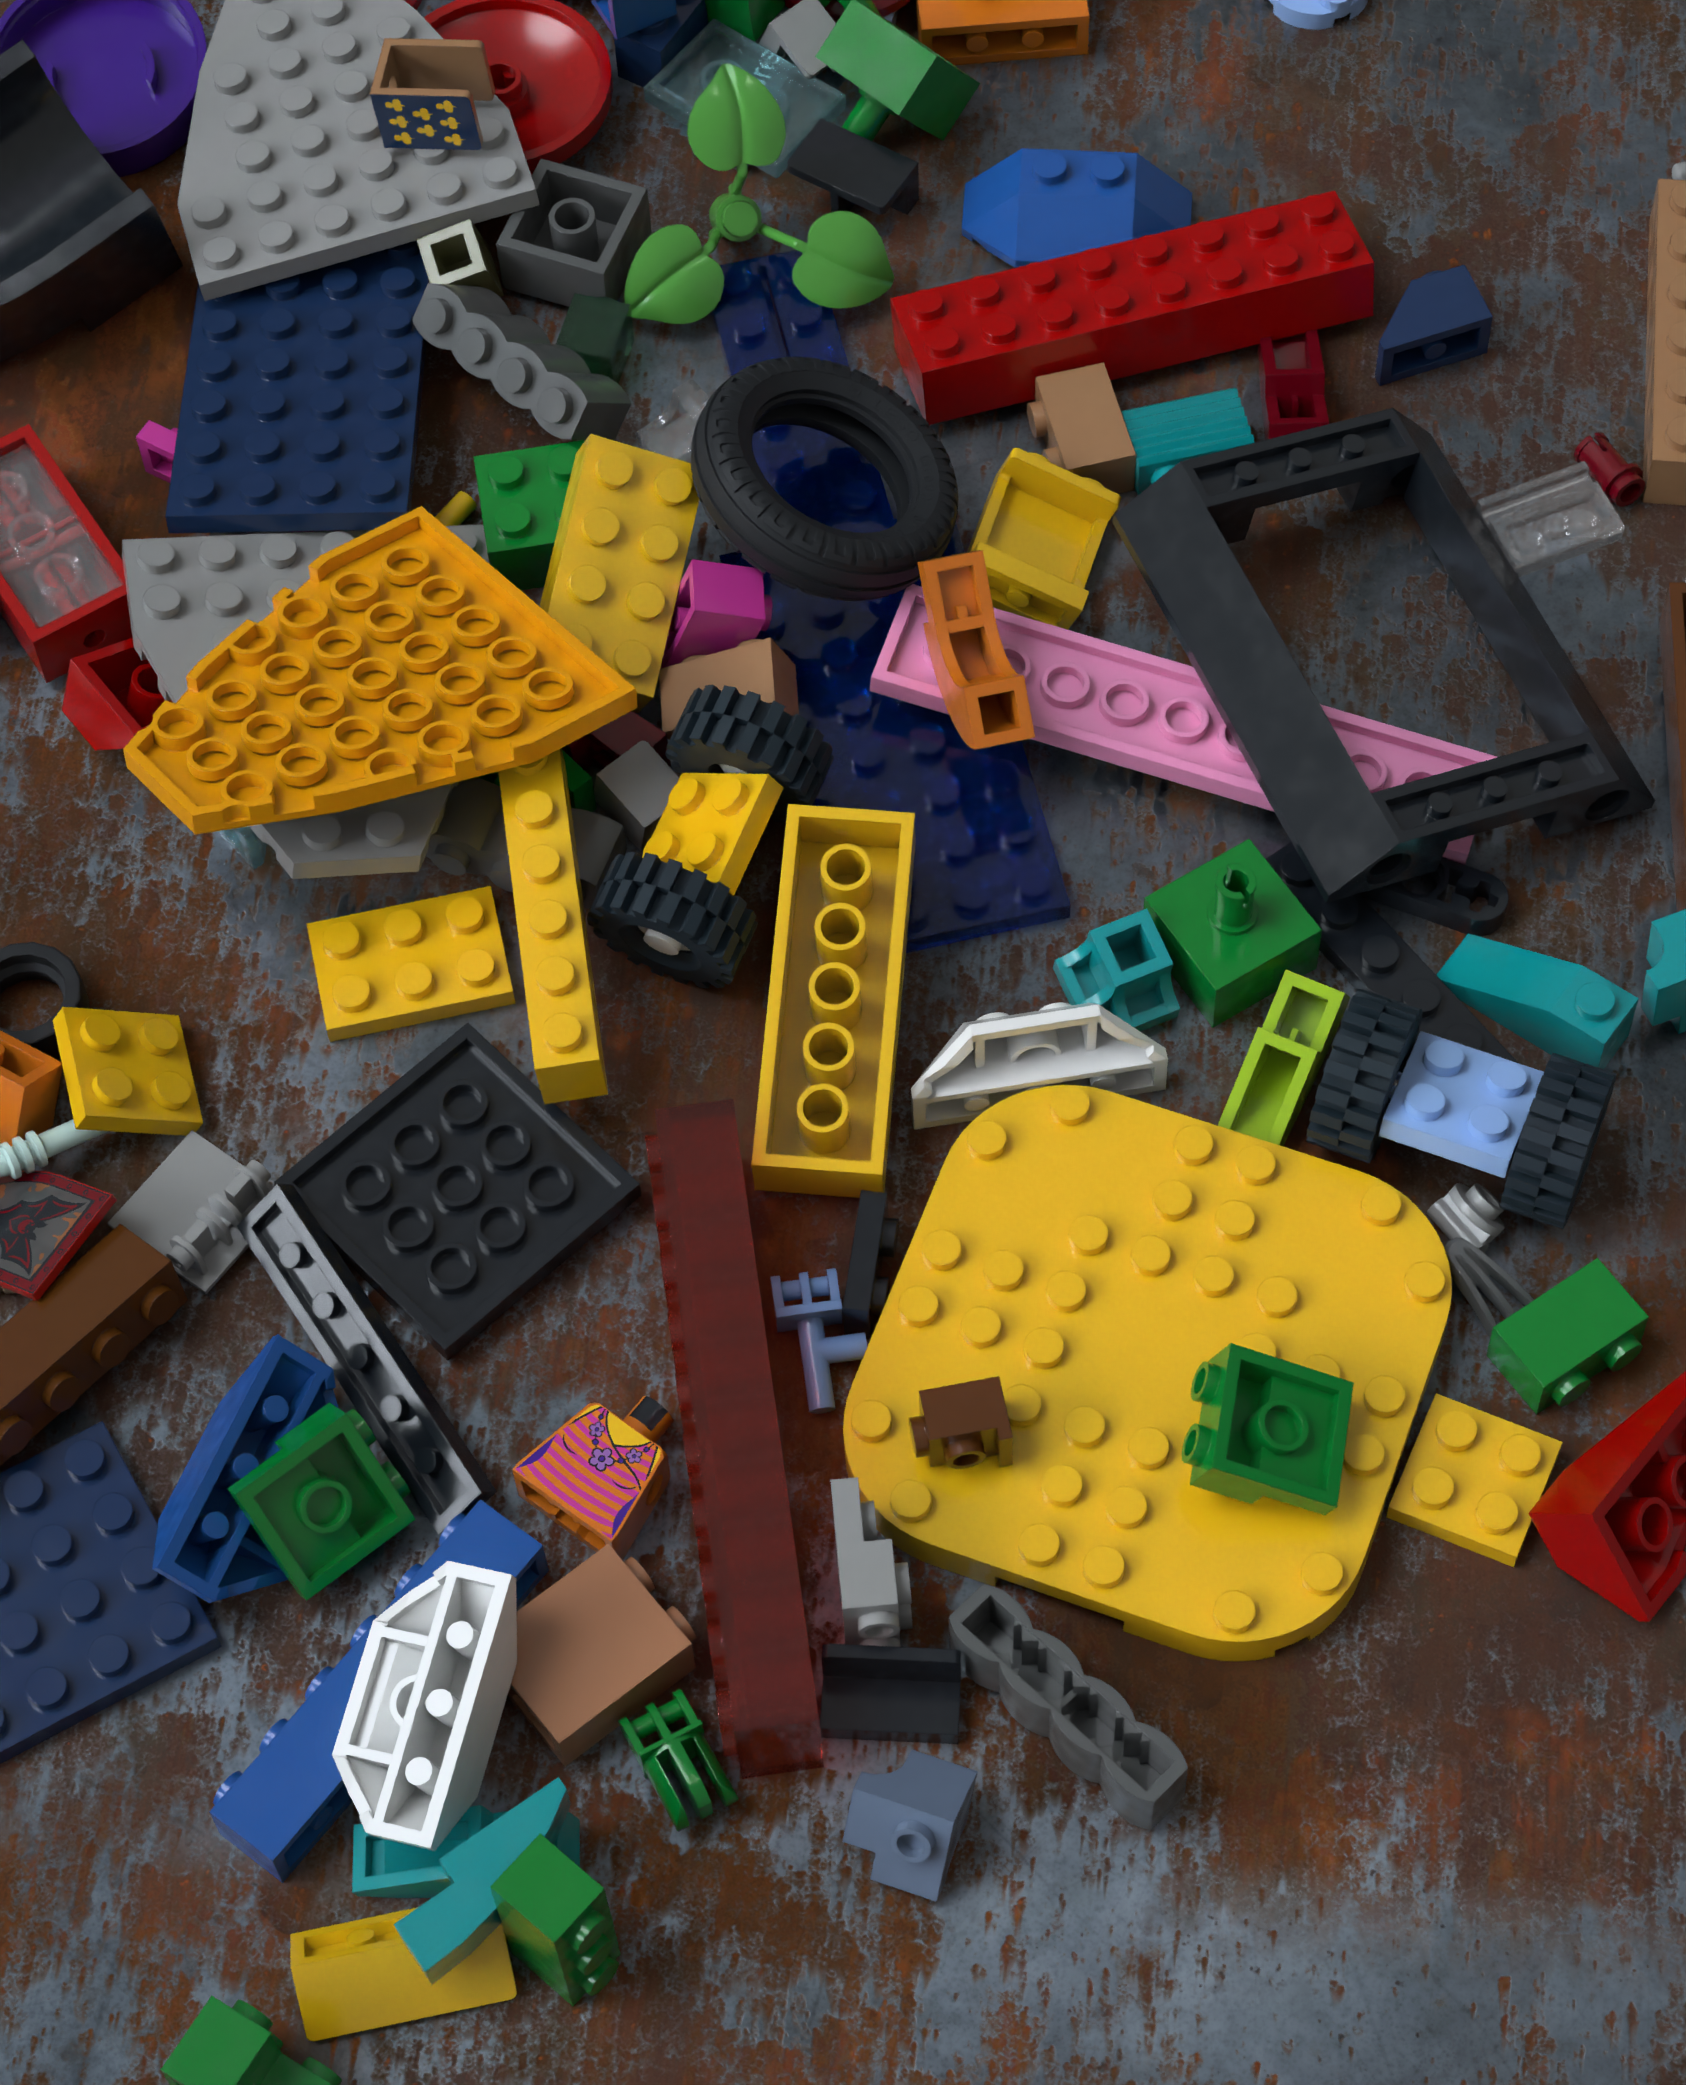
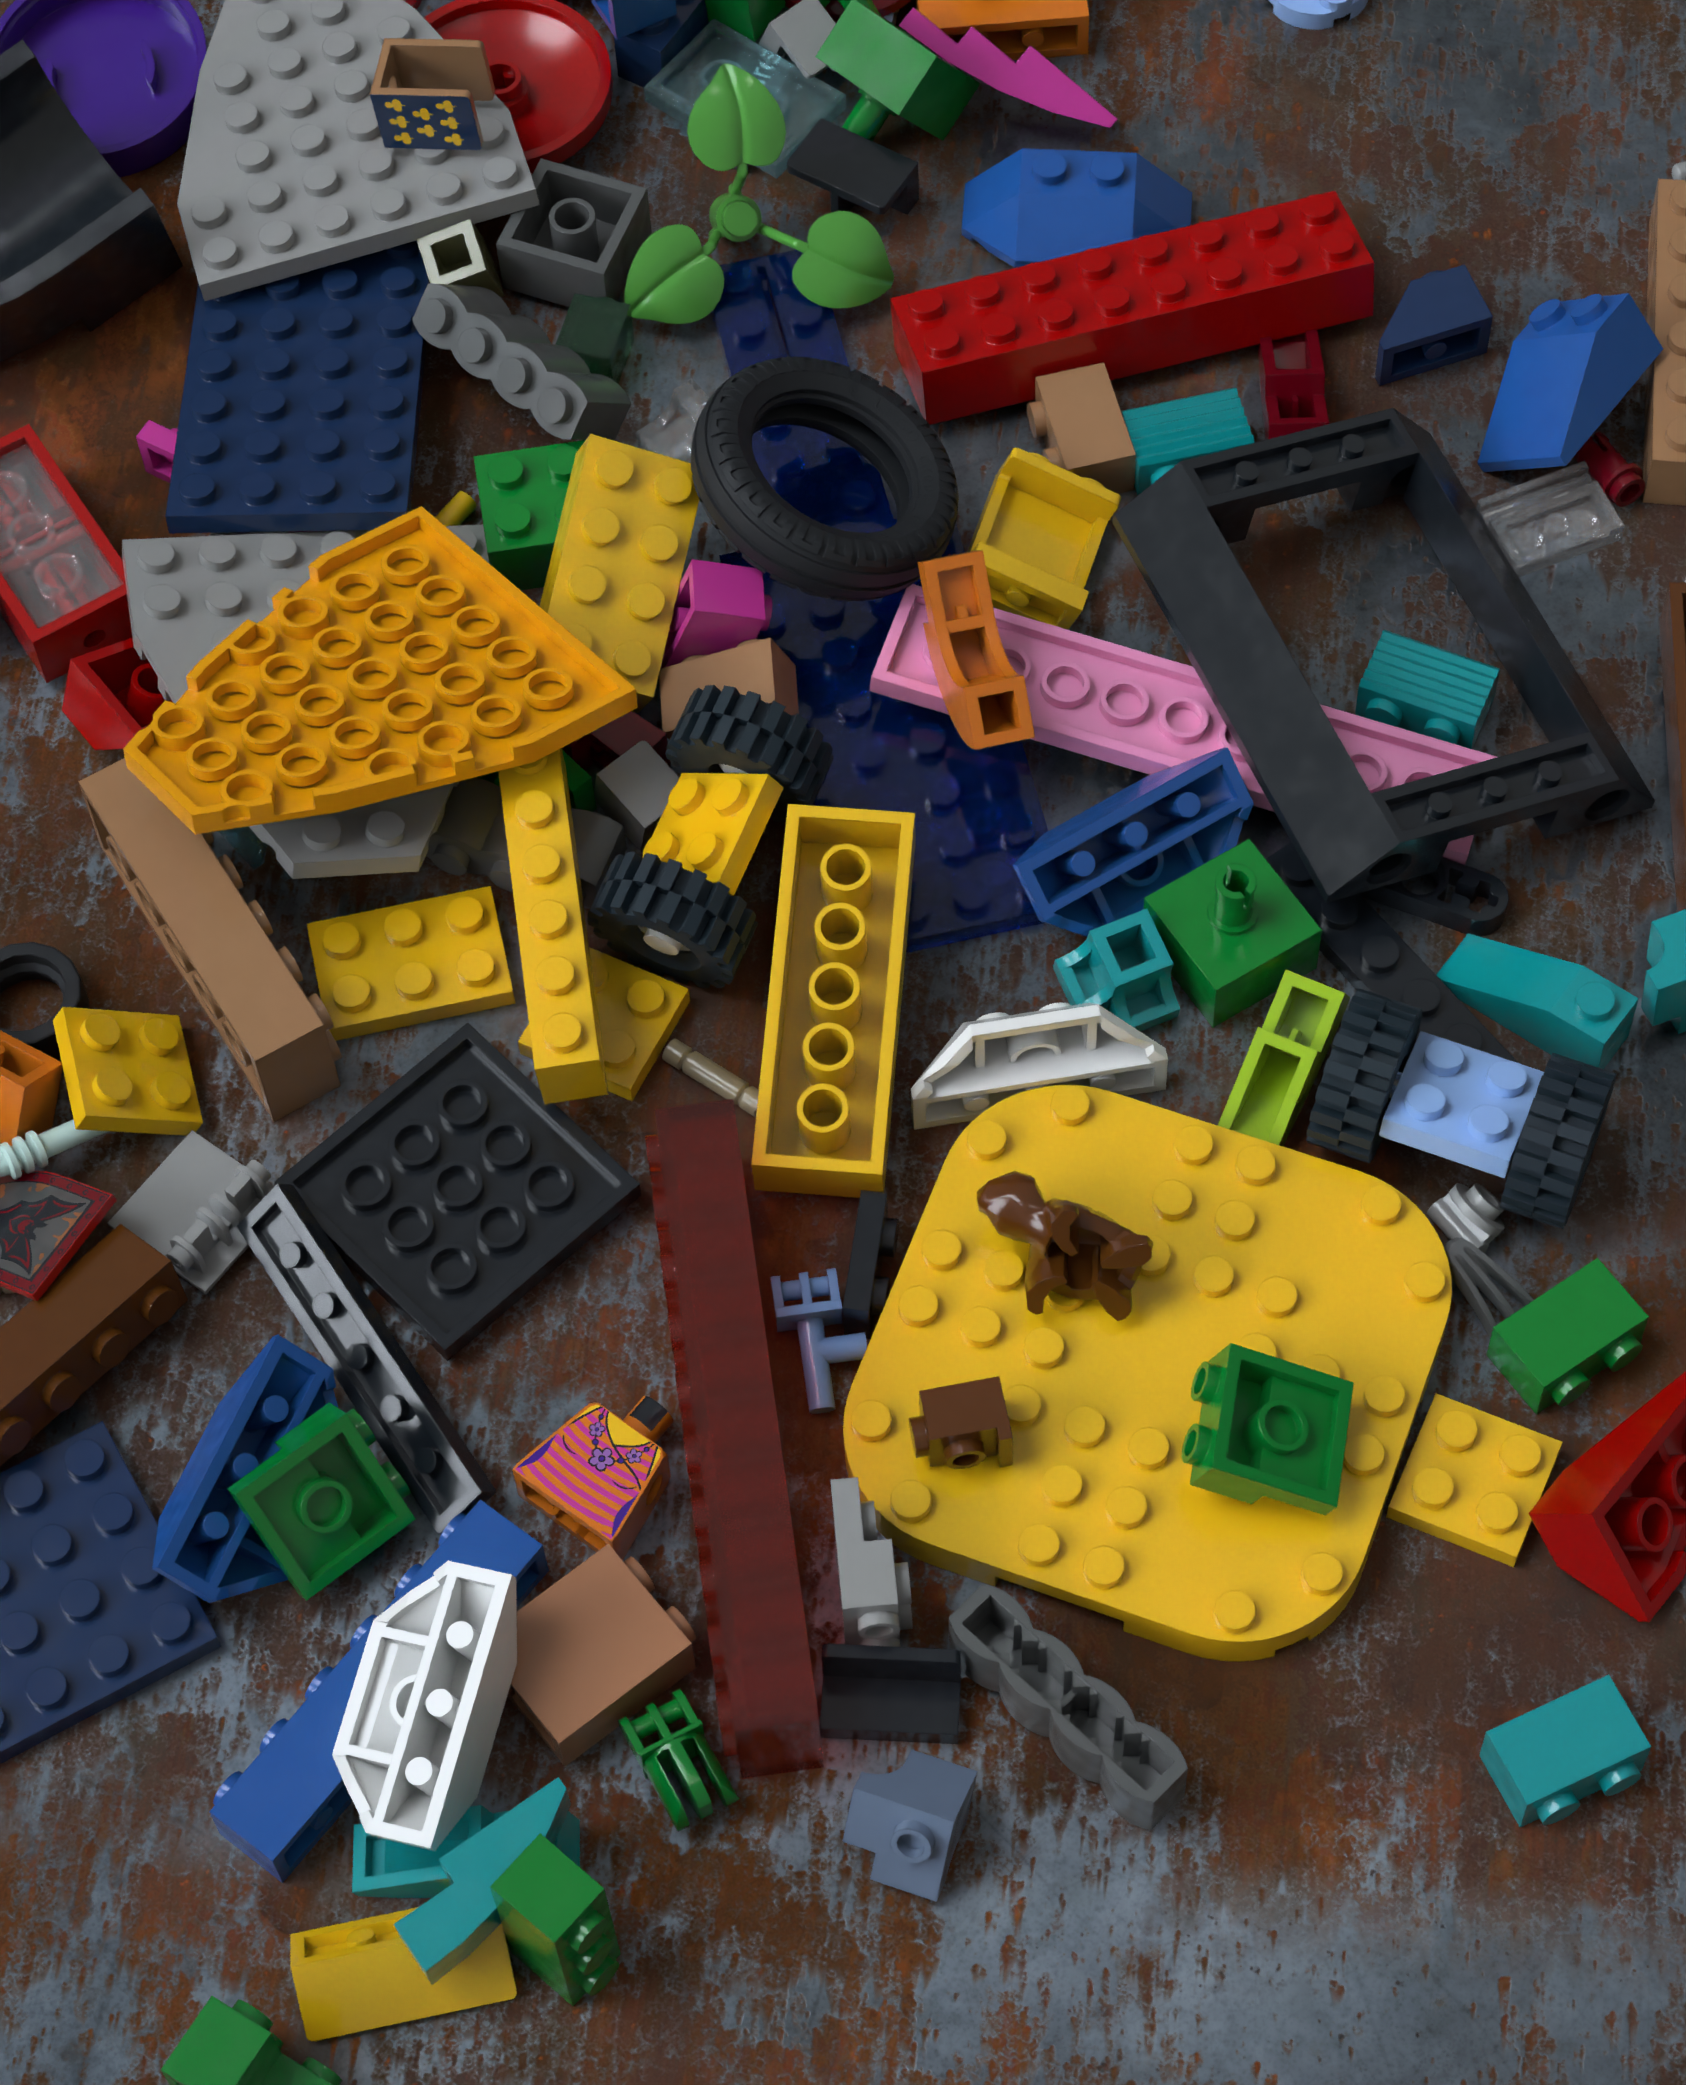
none -> medium nougat brick [78,758,342,1122]
none -> yellow plate [518,947,690,1101]
none -> dark tan wheel [662,1038,759,1118]
none -> dark pink slope [899,8,1118,128]
none -> reddish brown animal [977,1171,1153,1321]
none -> blue wedge [1013,748,1254,937]
none -> teal brick [1355,630,1500,749]
none -> blue slope [1478,293,1663,472]
none -> teal brick [1479,1674,1651,1828]

